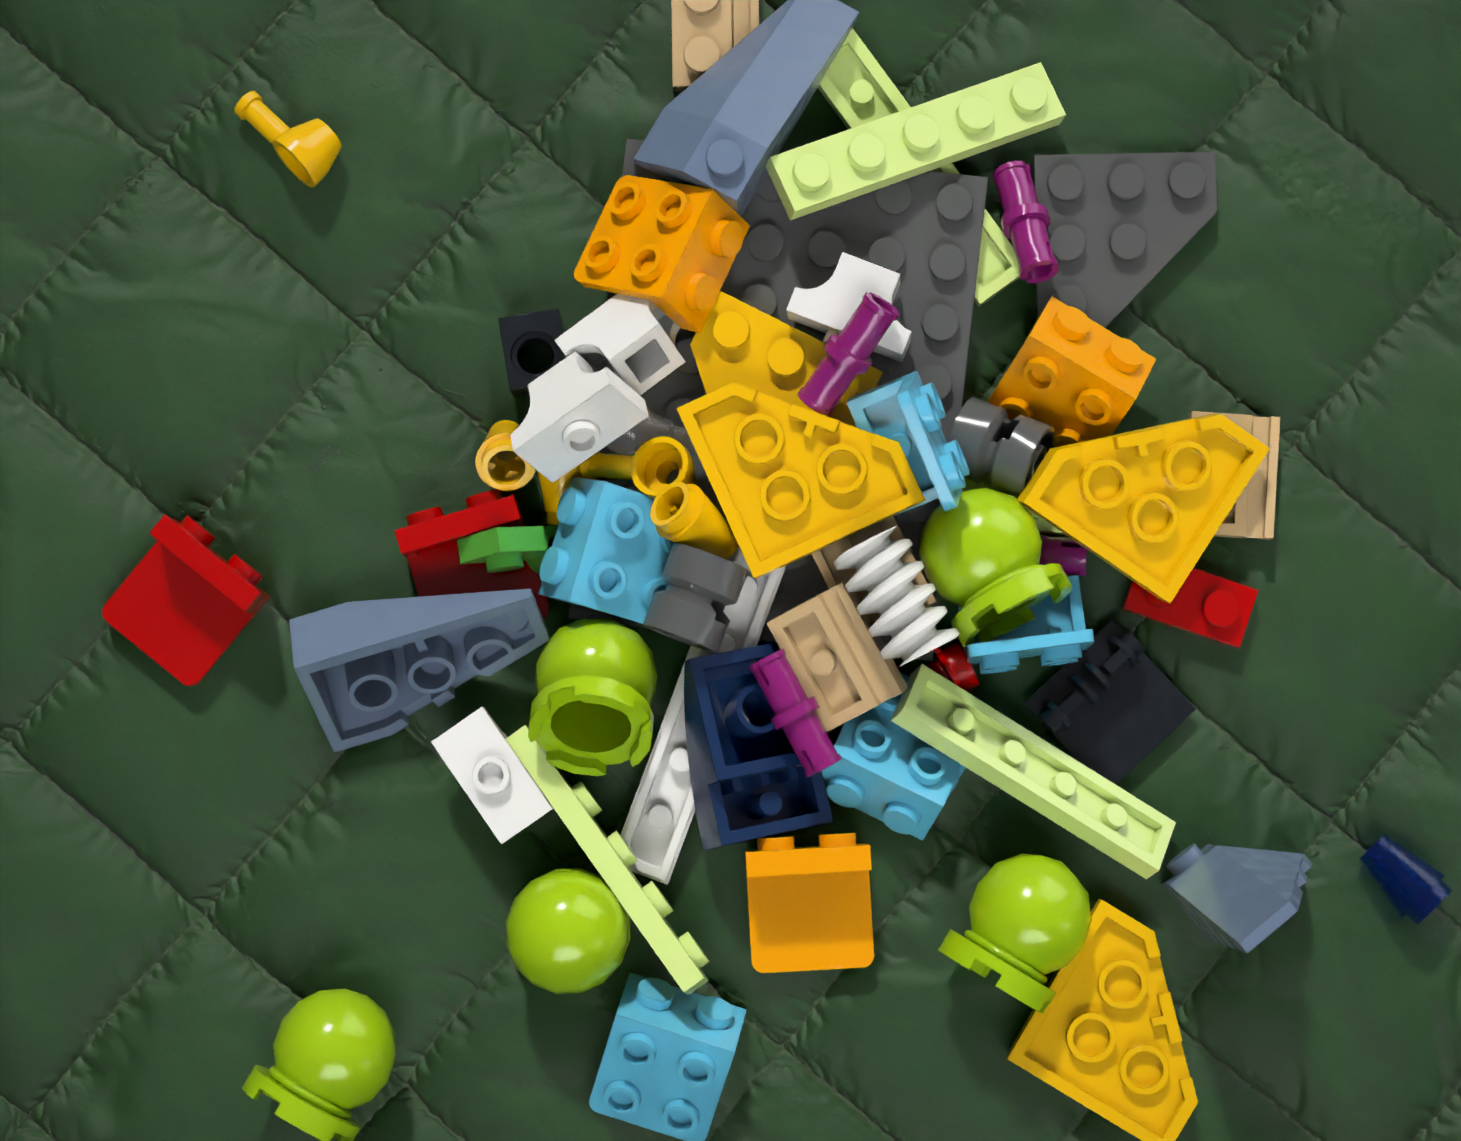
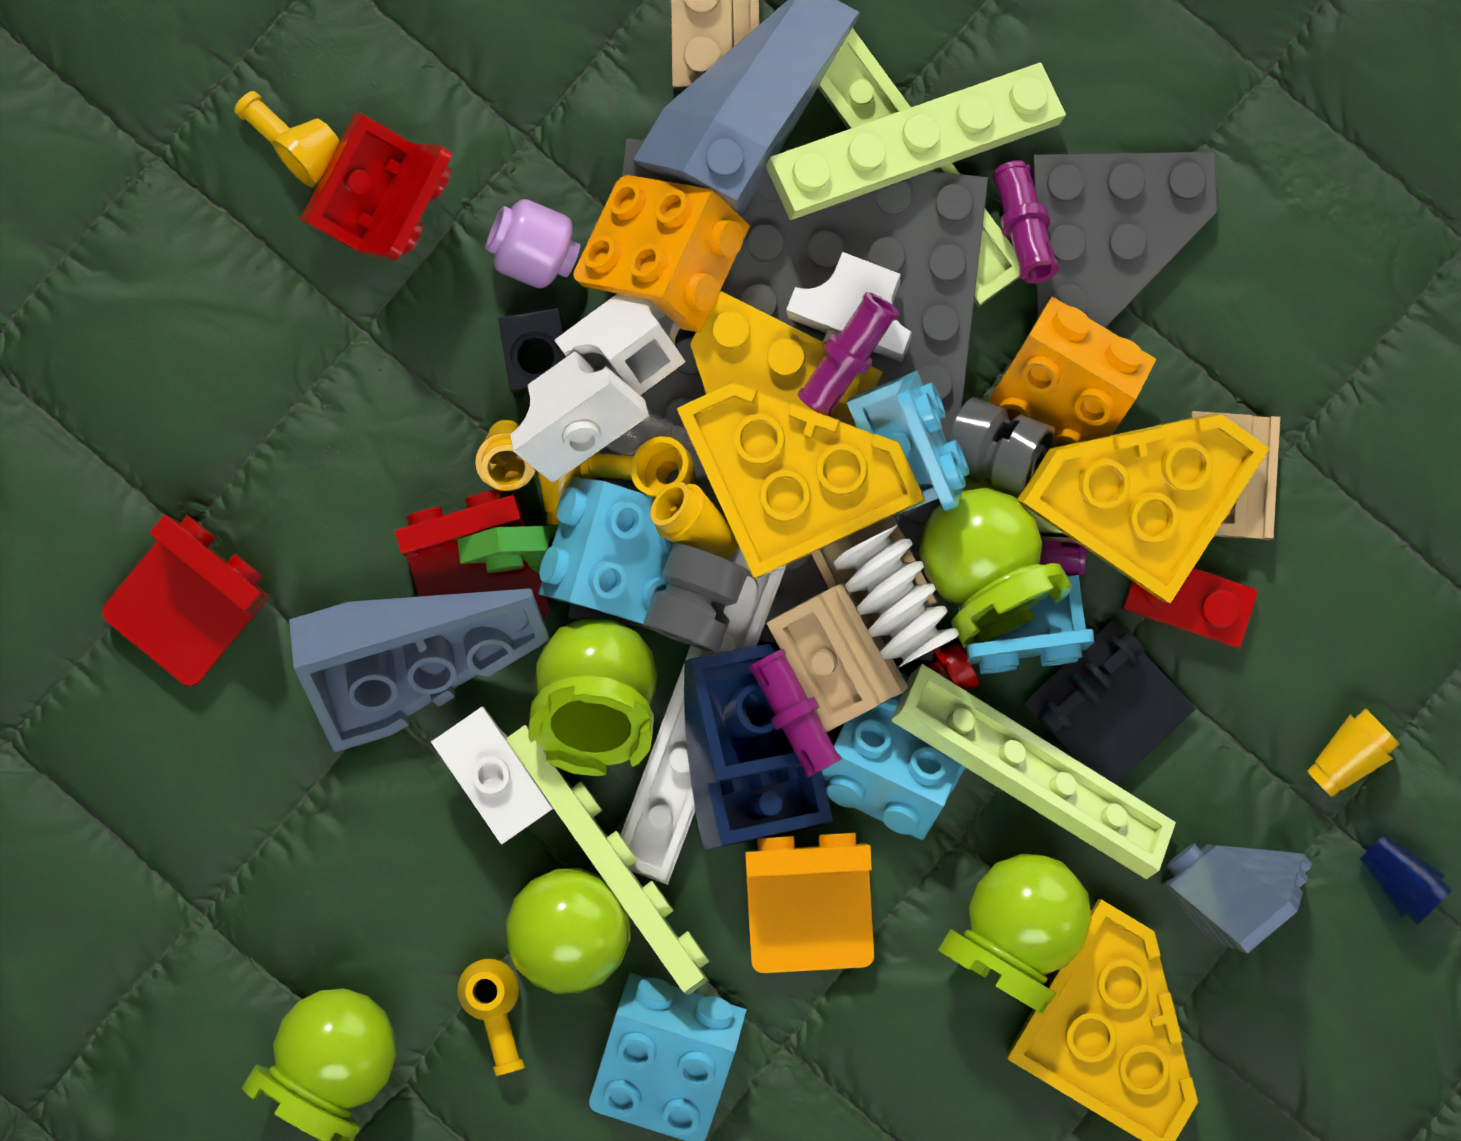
none -> red bracket [299,113,452,261]
none -> yellow bar [457,959,525,1076]
none -> lavender head [485,199,580,289]
none -> yellow cone [1307,708,1400,797]

